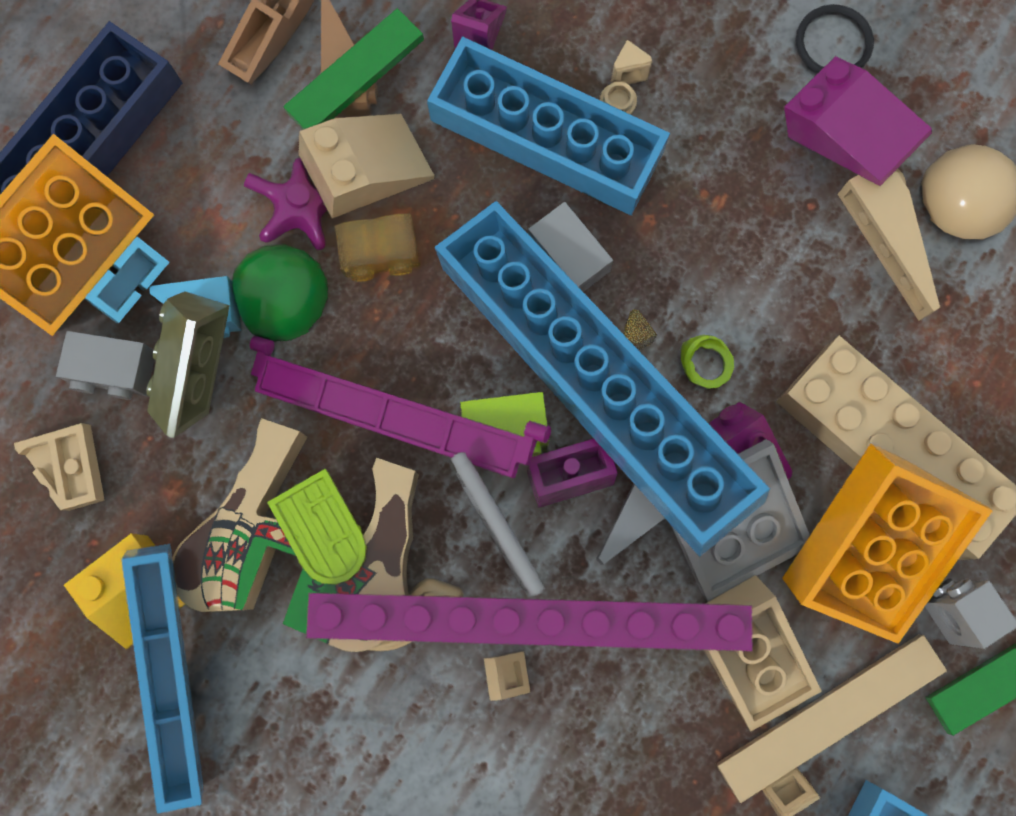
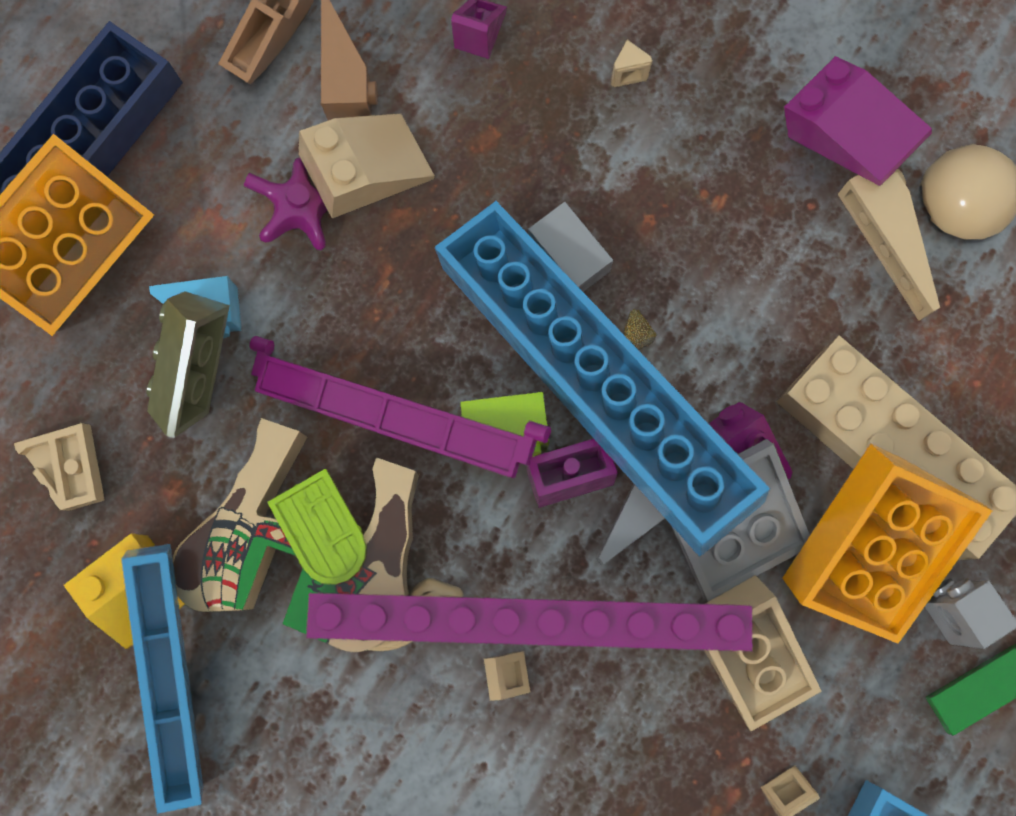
light grey brick [56,331,155,400] -> none
medium azure piece [84,237,169,323] -> none
green cylinder [232,244,328,342] -> none
green tile [283,8,424,130] -> none
clear yellow brick [335,213,420,282] -> none
dark azure brick [427,36,670,216] -> none
light grey bar [451,452,545,597] -> none
tan plate [600,82,637,115] -> none
lime piece [681,335,734,389] -> none
tan tile [716,634,947,803] -> none
black tyre [796,4,874,73] -> none

